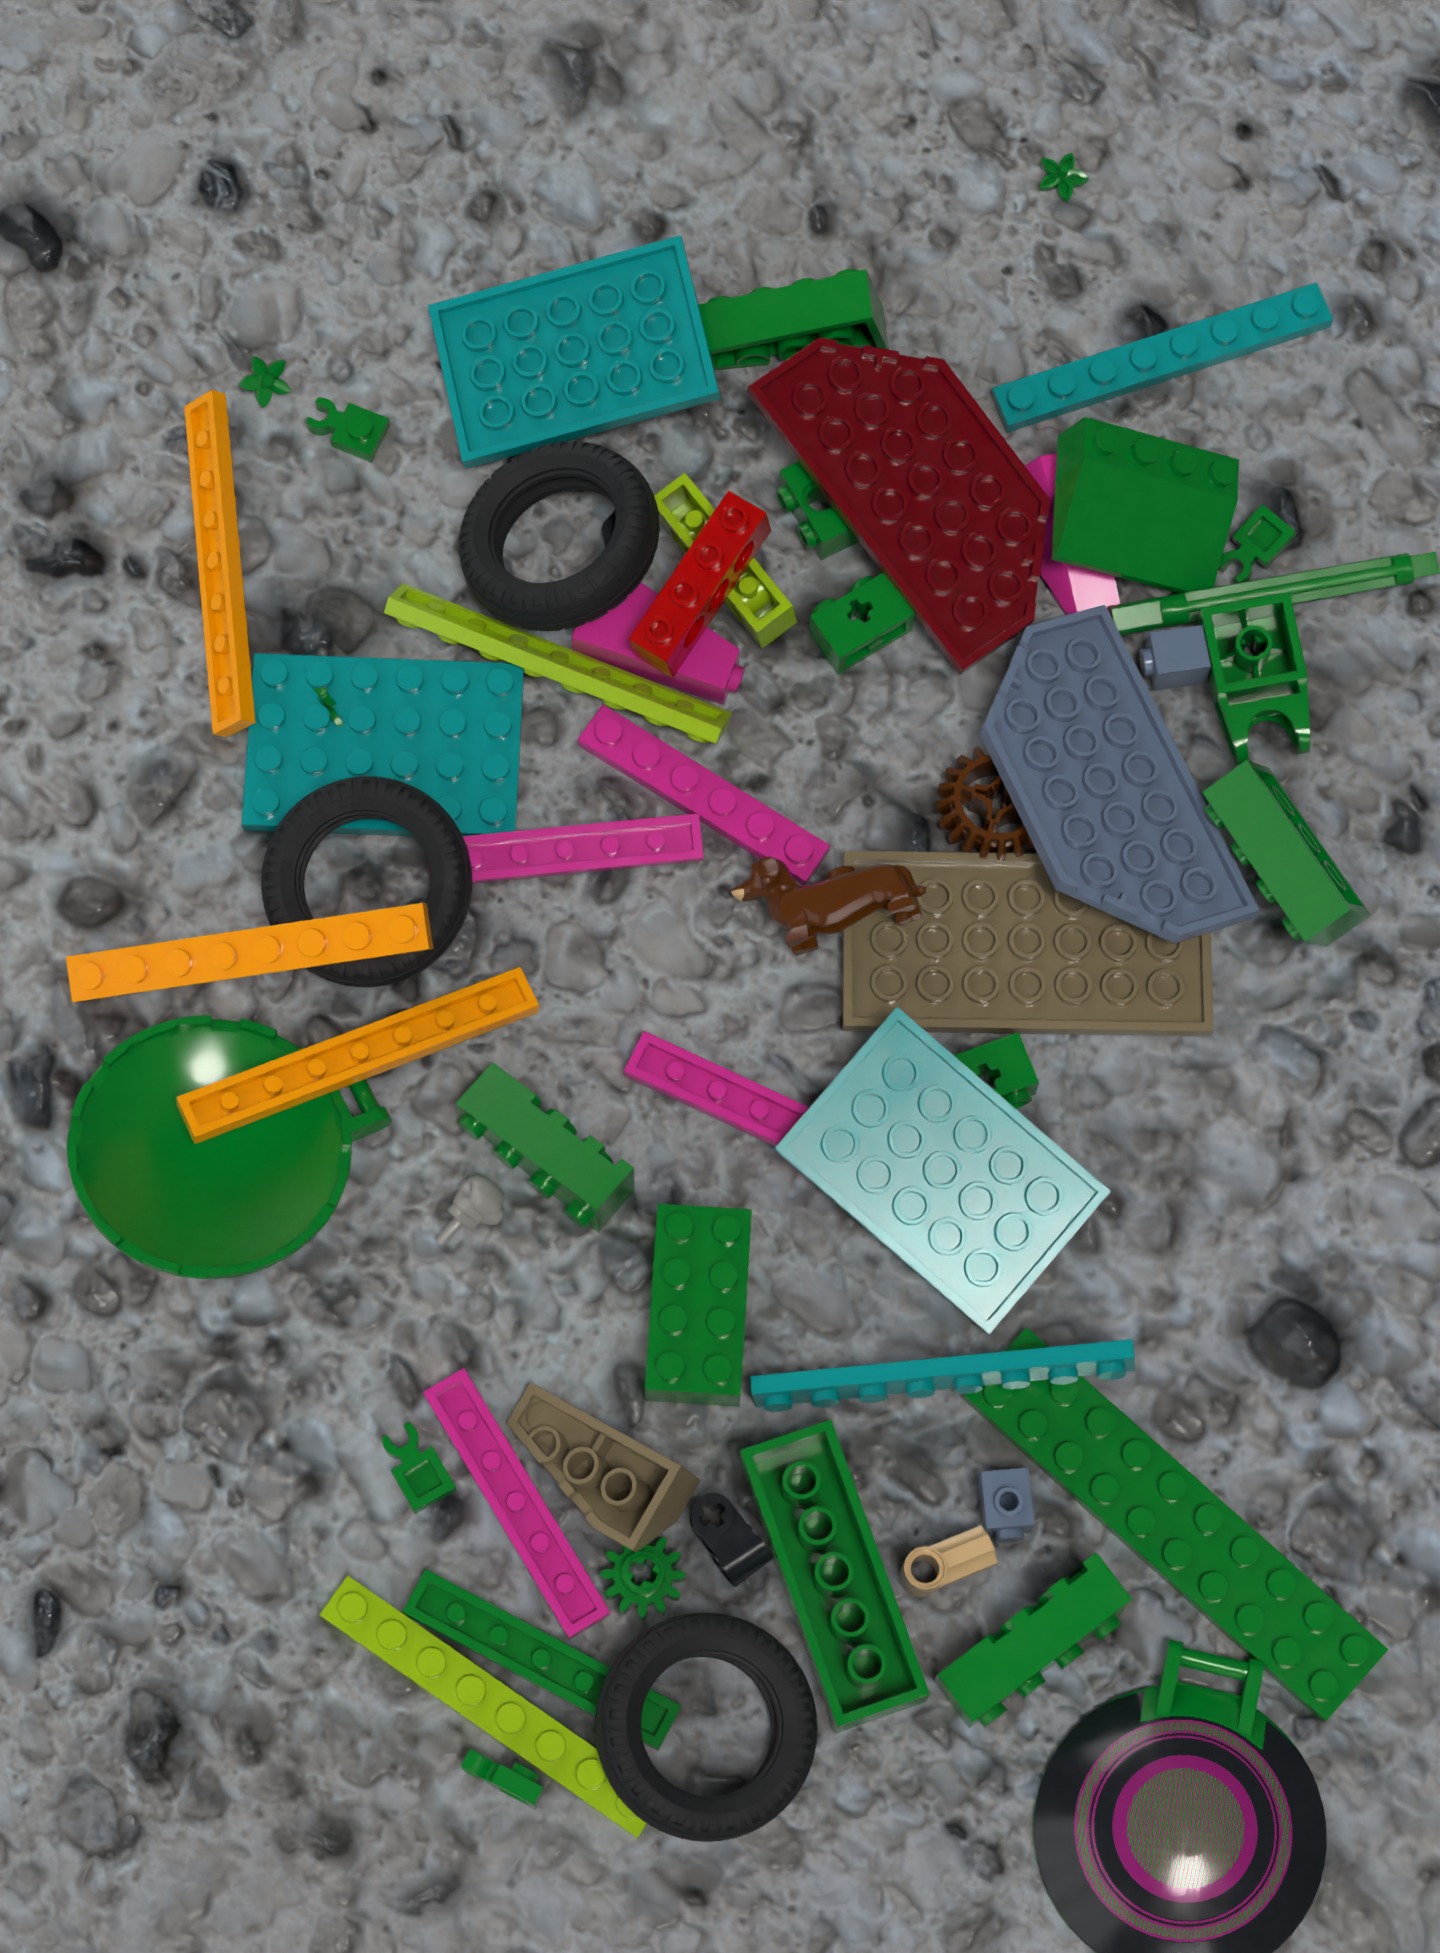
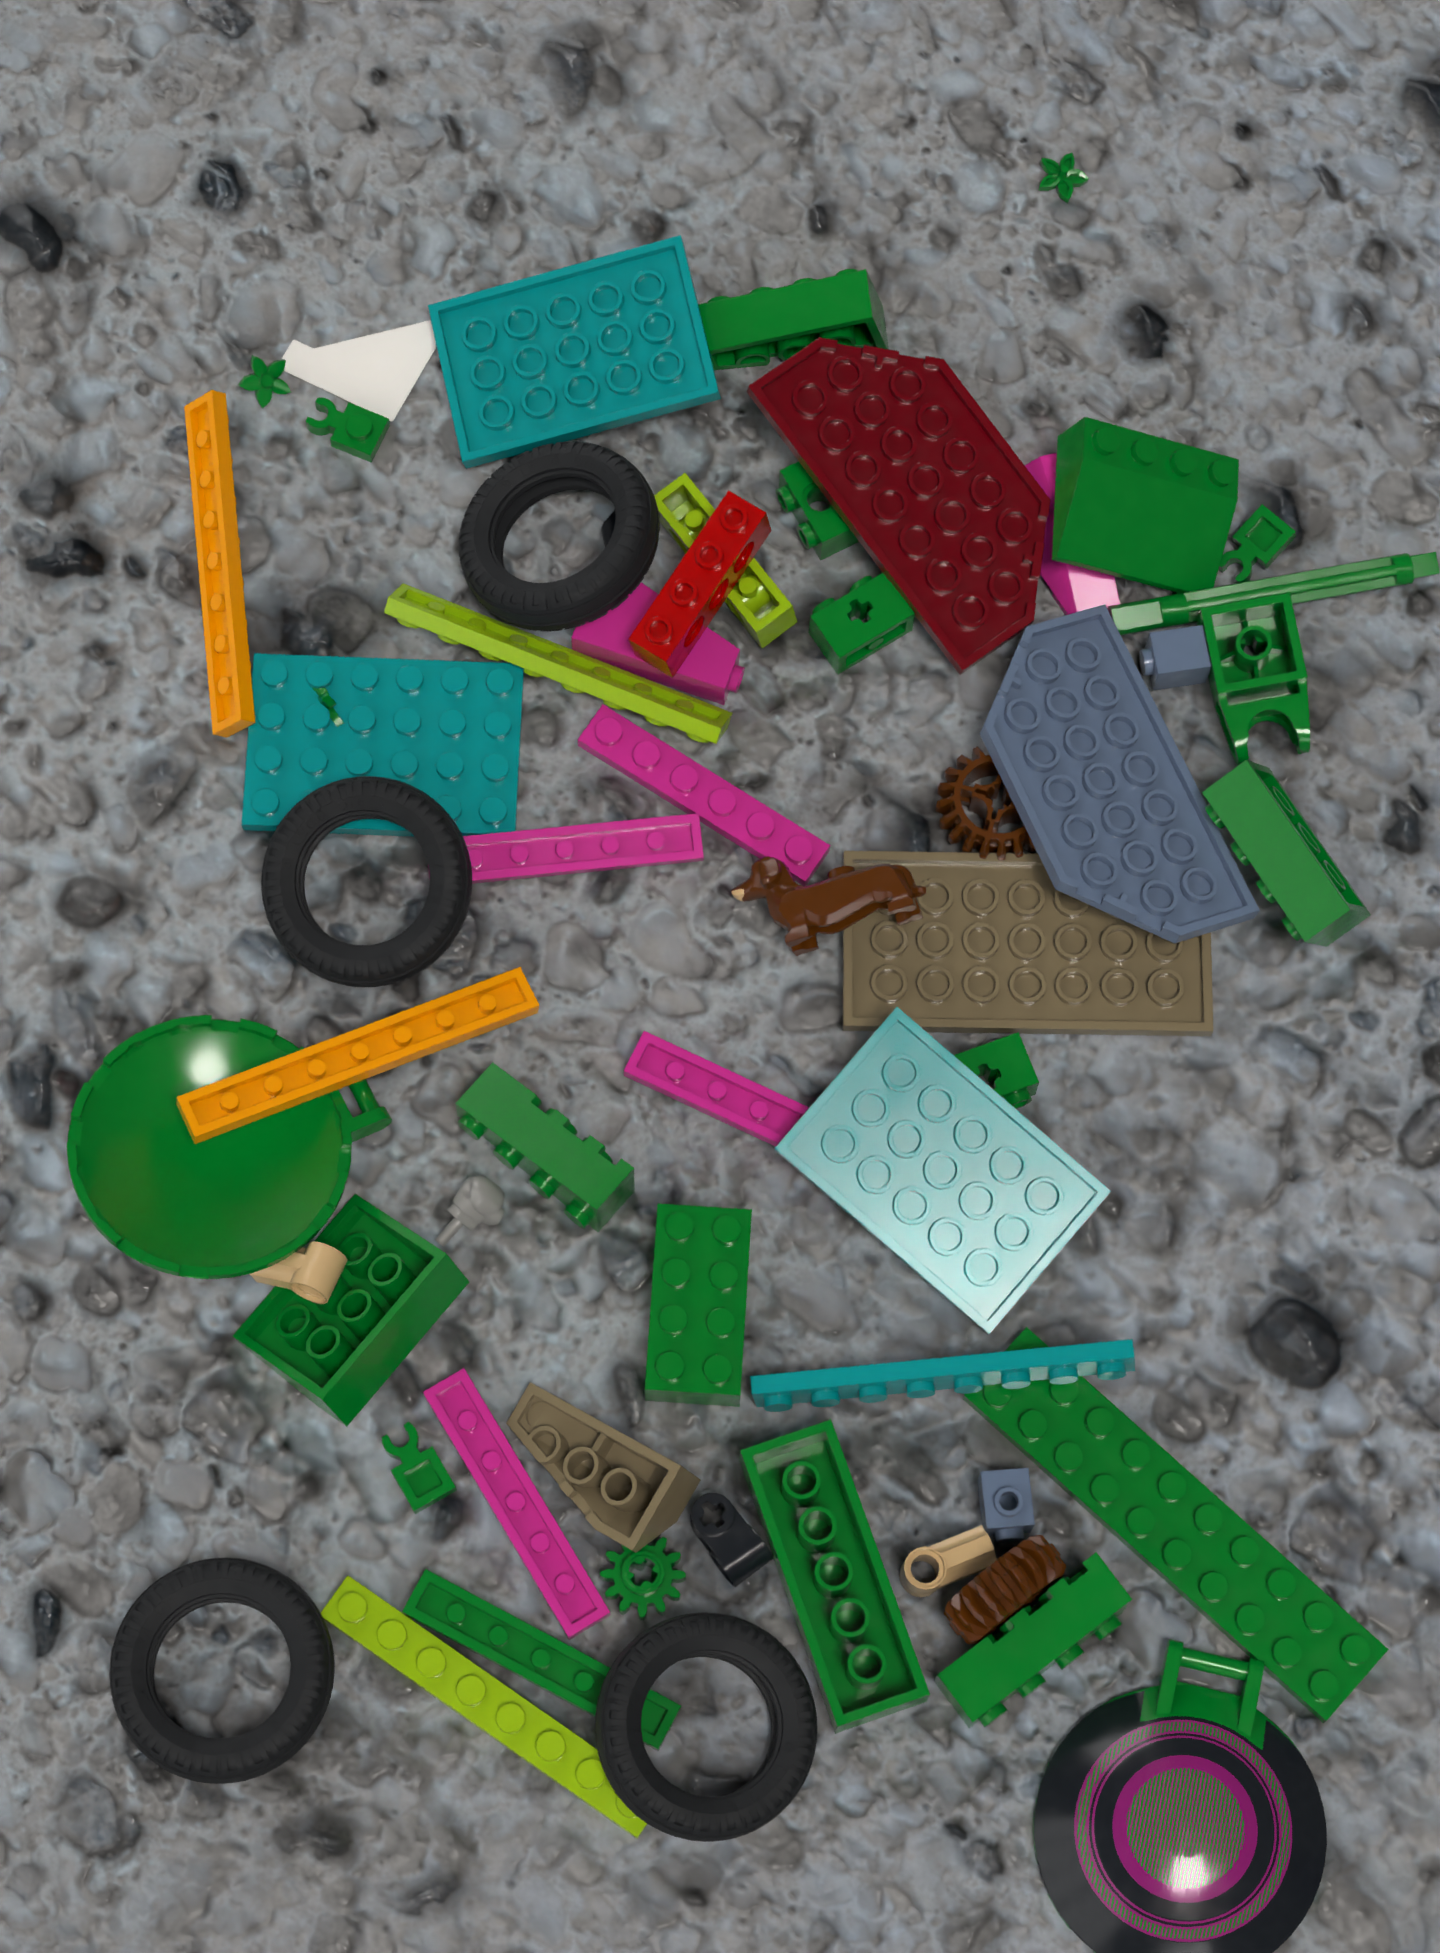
light orange plate [66,903,433,1002] -> none
green plate [461,1749,544,1809] -> none
teal plate [991,282,1333,433] -> none
none -> black tyre [109,1558,335,1784]
none -> green slope [233,1194,469,1427]
none -> tan piece [250,1241,348,1304]
none -> white sticker [282,320,437,422]
none -> reddish brown gear [943,1535,1066,1644]

